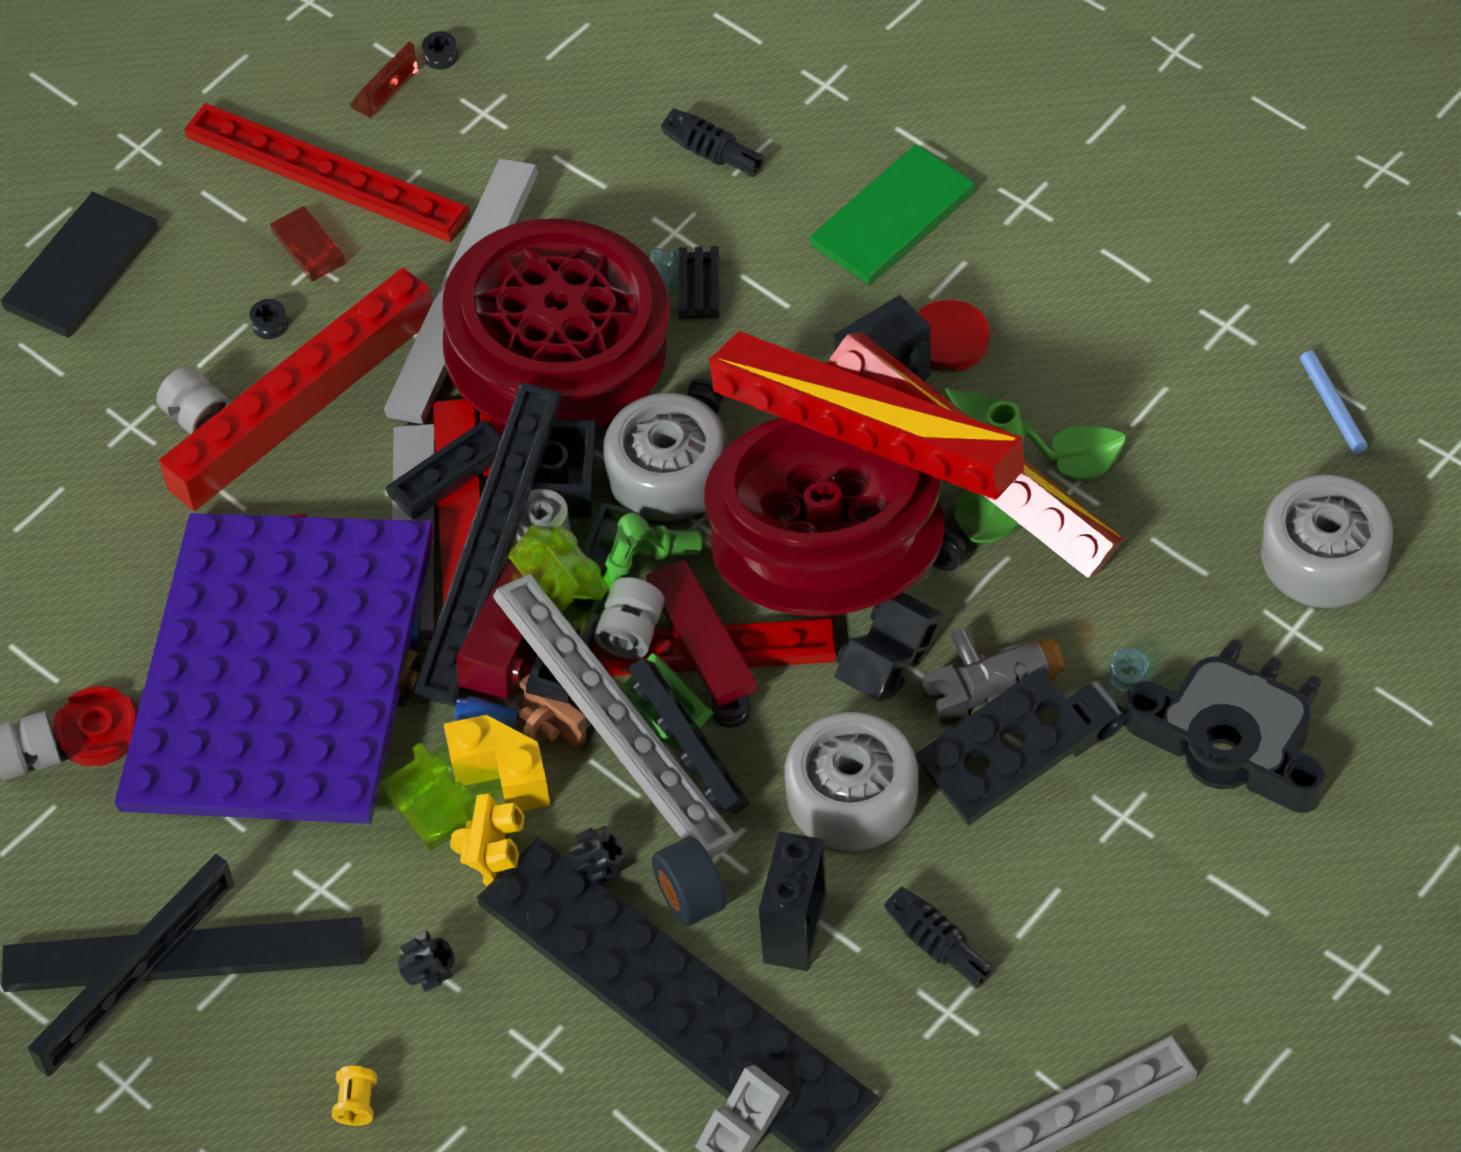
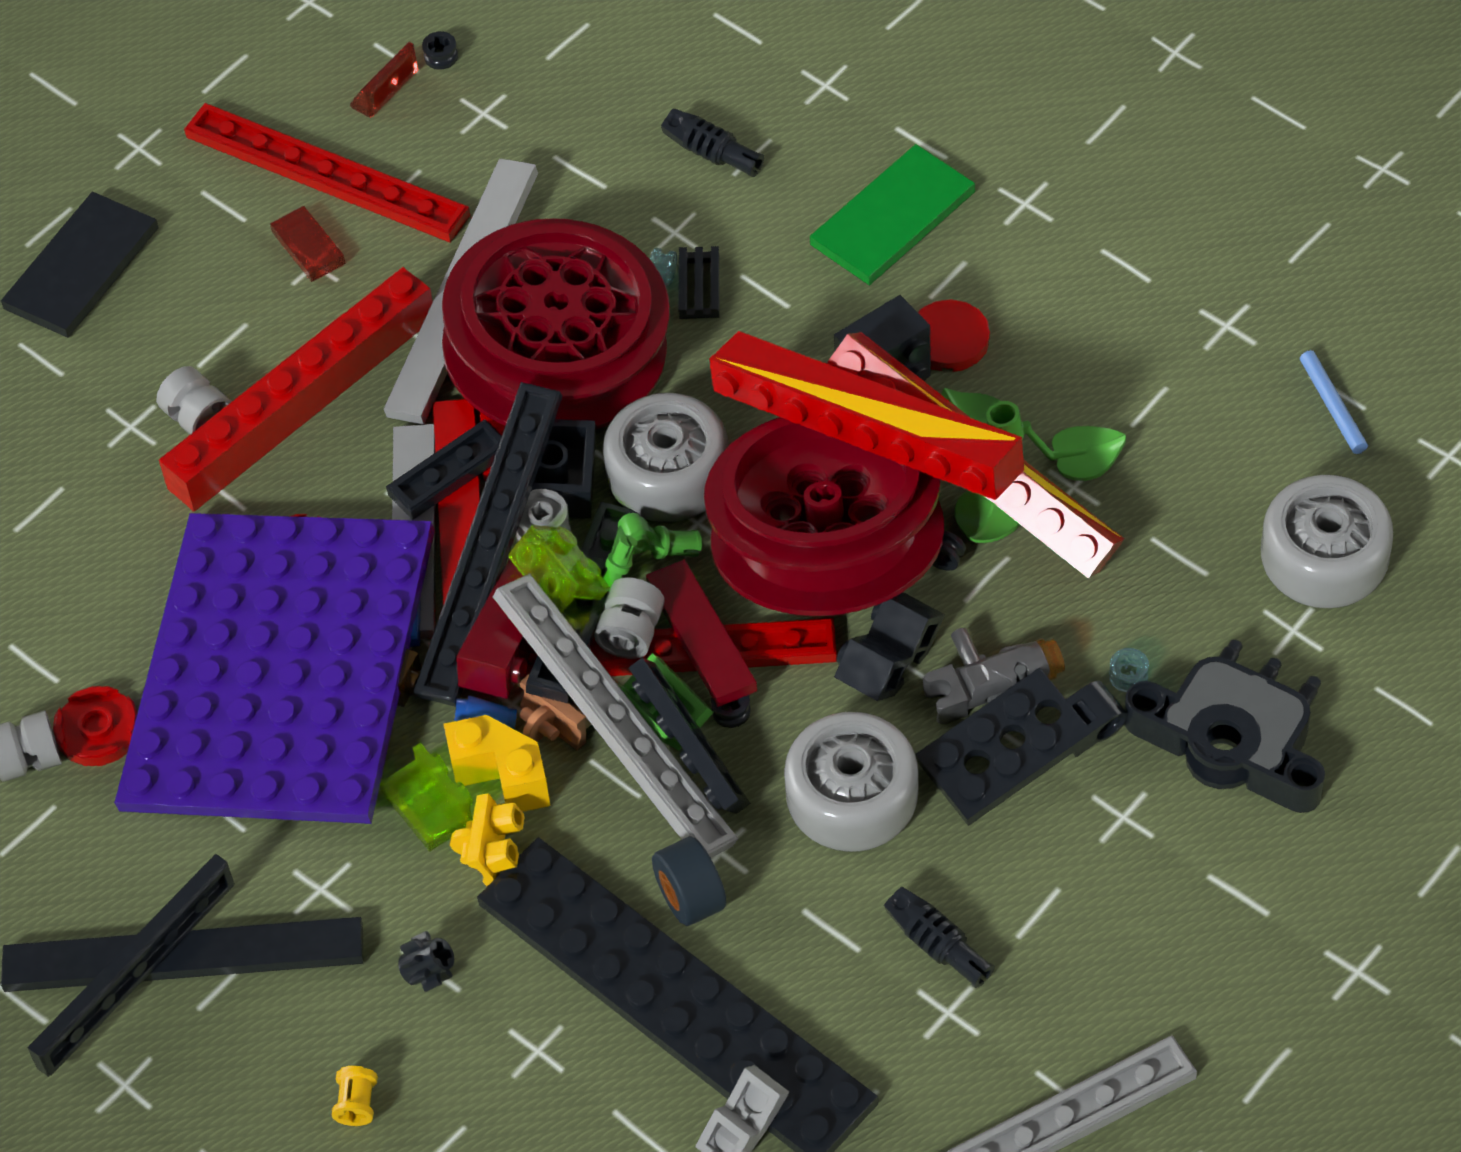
black bush [249,299,288,340] -> none
black gear [569,826,625,883] -> none
black bush [686,379,724,414] -> none
black window [759,831,827,971] -> none

